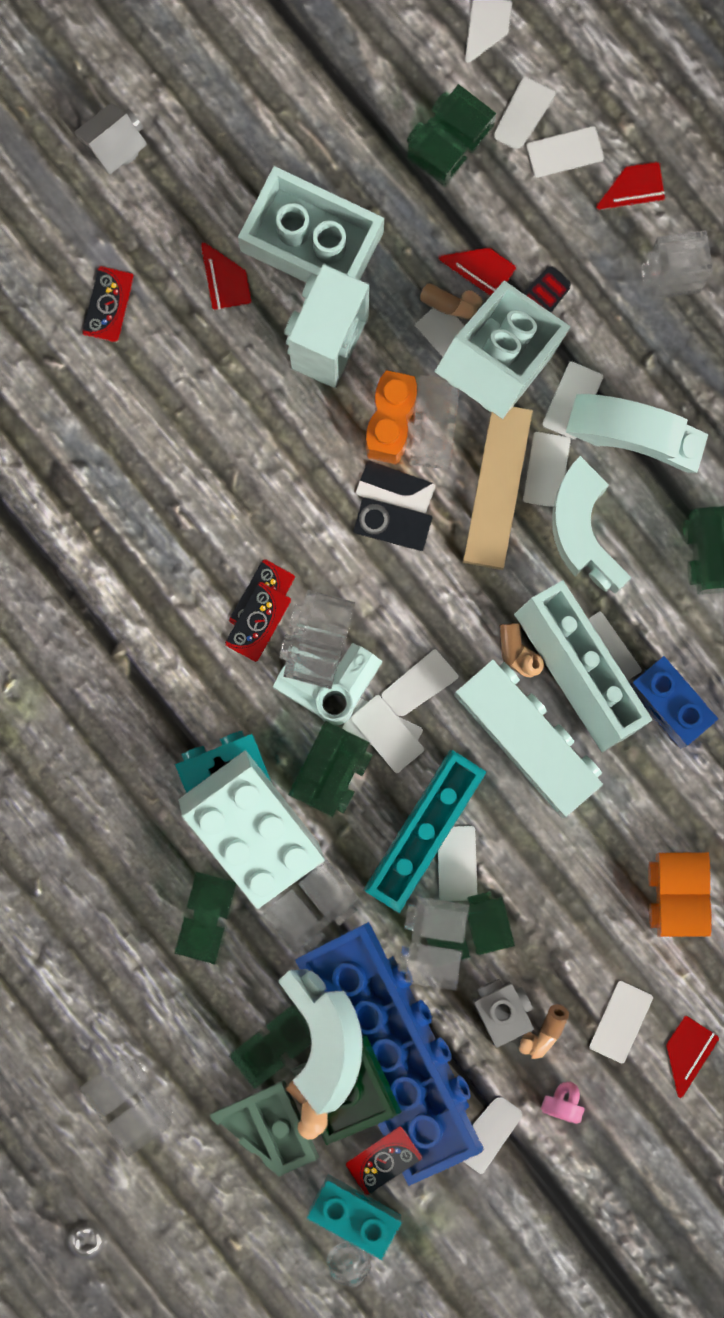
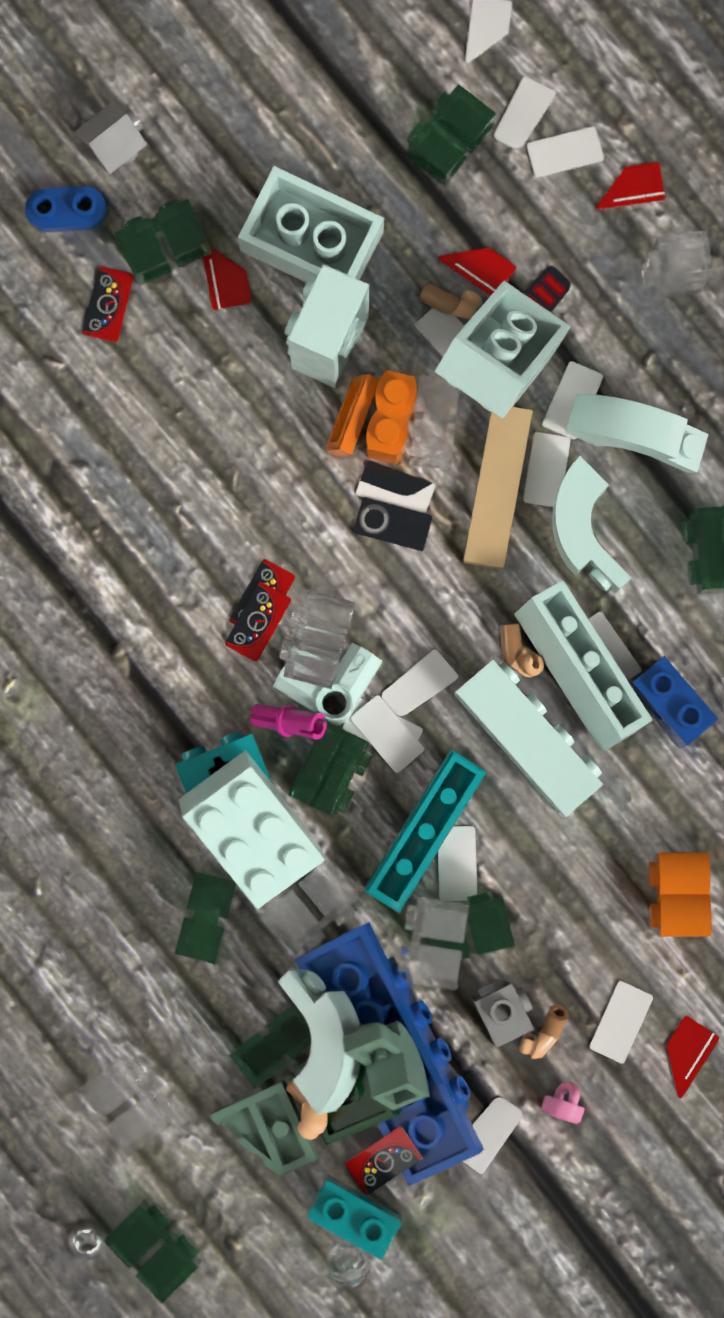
none -> blue plate [25,186,107,233]
none -> clear green piece [103,1199,202,1304]
none -> clear green piece [114,199,212,286]
none -> dark pink axle [249,704,327,740]
none -> orange tile [325,374,380,457]
none -> sand green brick [342,1021,429,1110]

